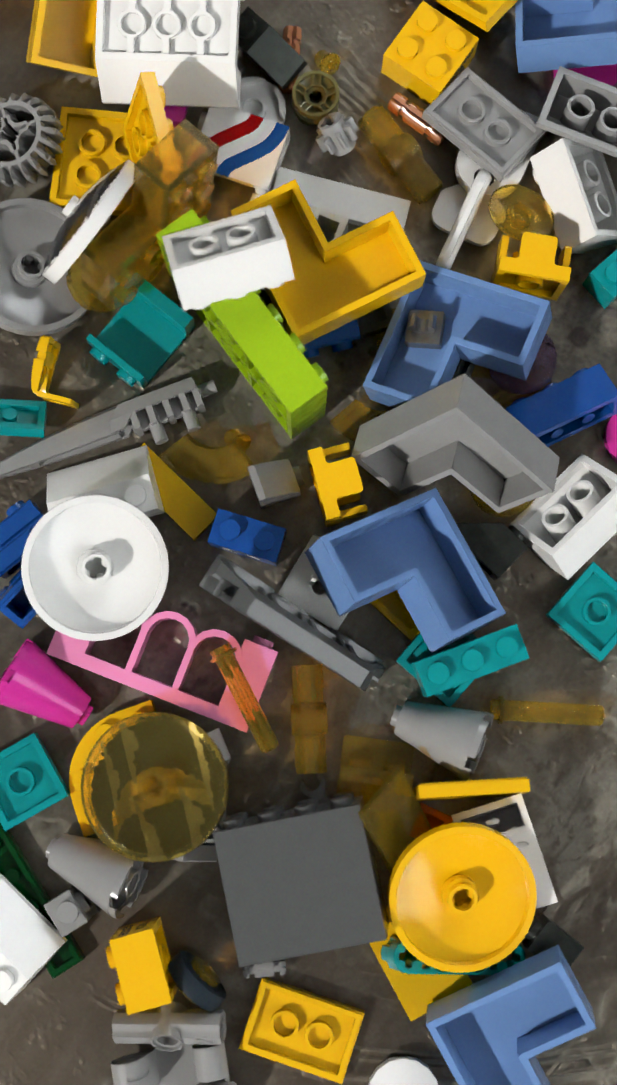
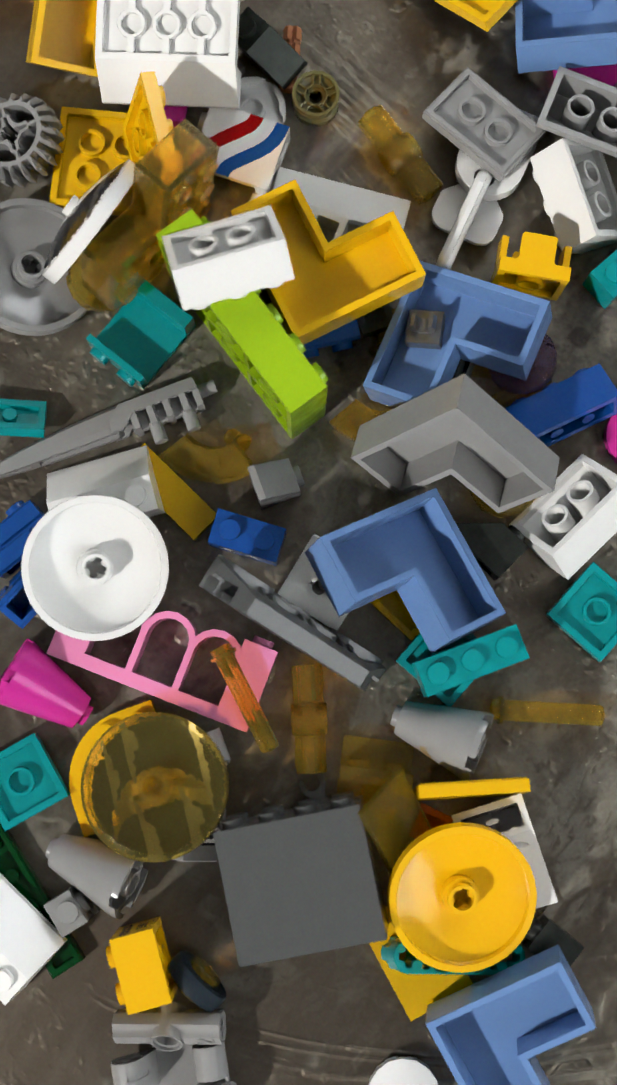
yellow piece [31,335,79,409] -> none
yellow tile [239,977,365,1084] -> none
light grey piece [242,959,286,978] -> none
yellow panel [308,442,368,528] -> none
clear yellow piece [314,50,341,76] -> none
light grey gear [315,112,359,156] -> none
yellow brick [381,1,479,105] -> none
nougat axle [388,92,445,146] -> none
clear yellow dish [488,184,554,241] -> none

